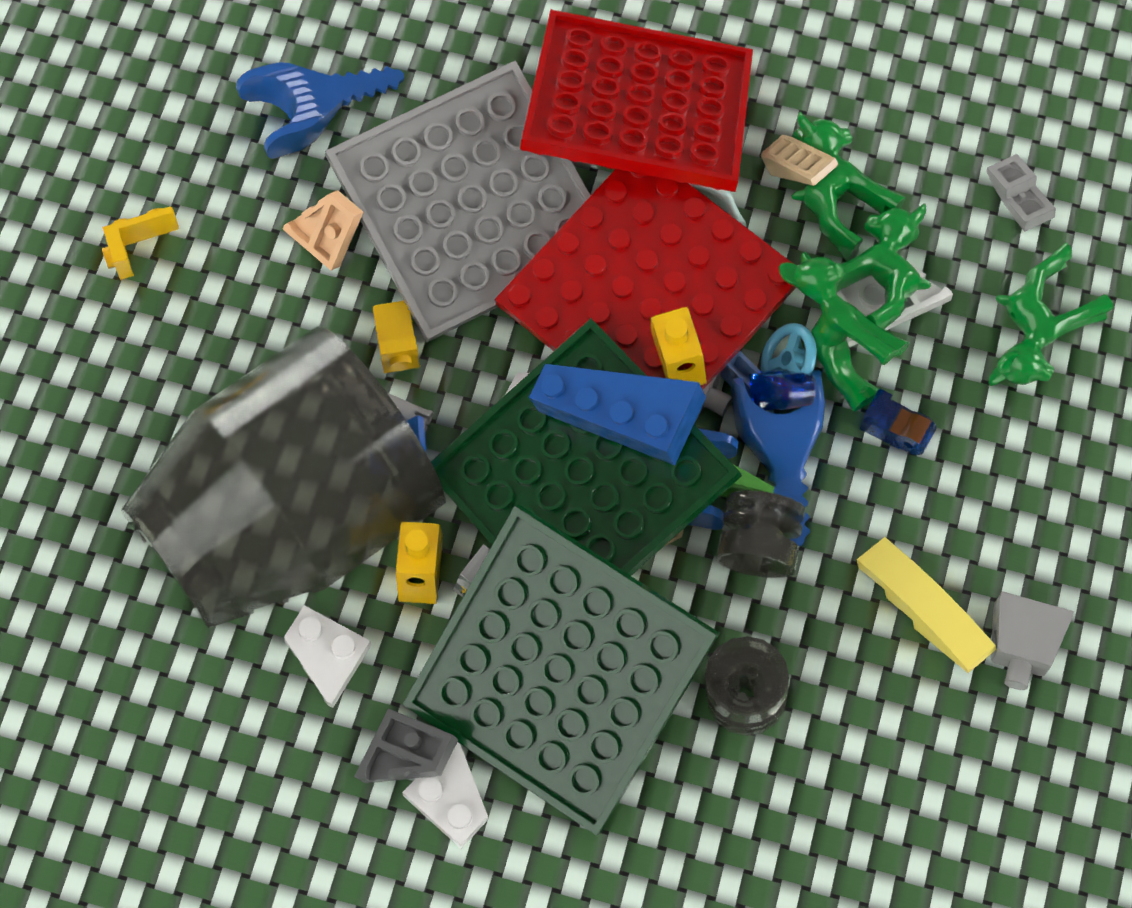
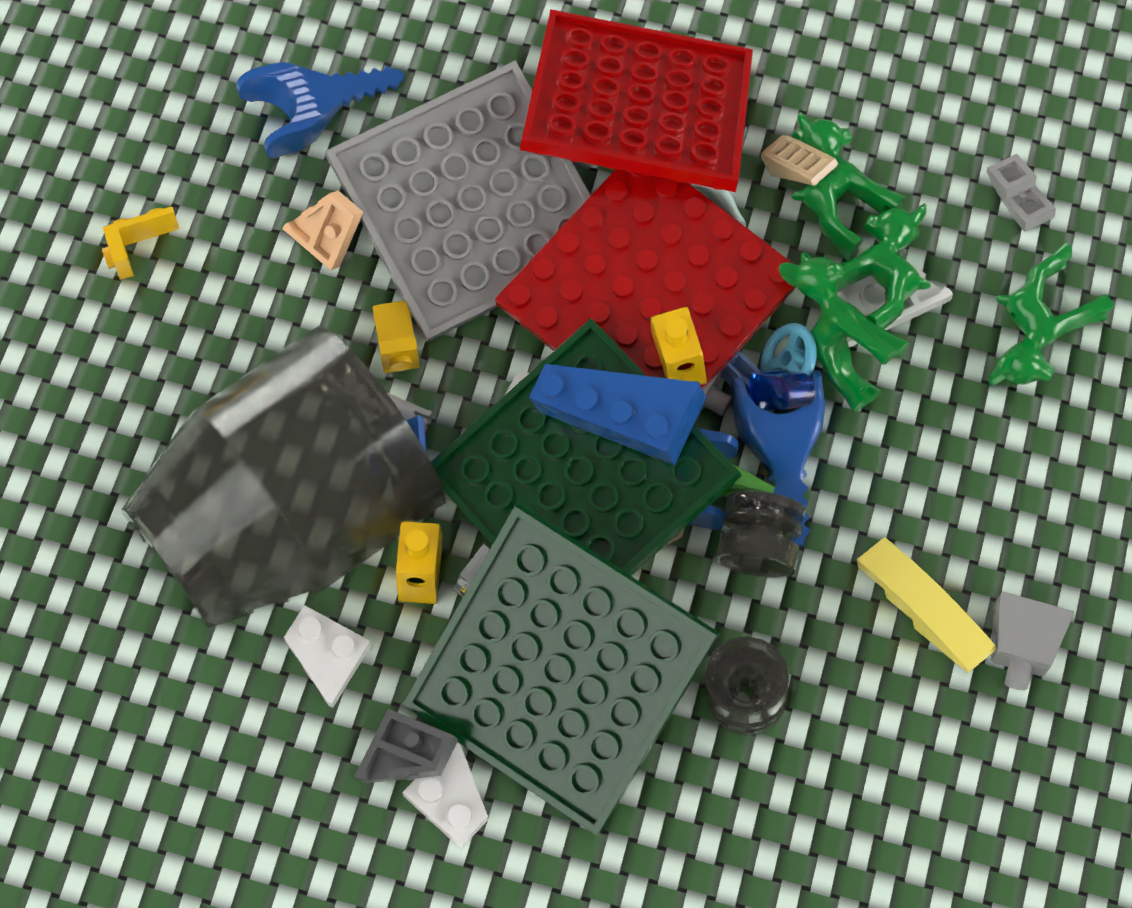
clear blue leg [860,388,937,455] -> none

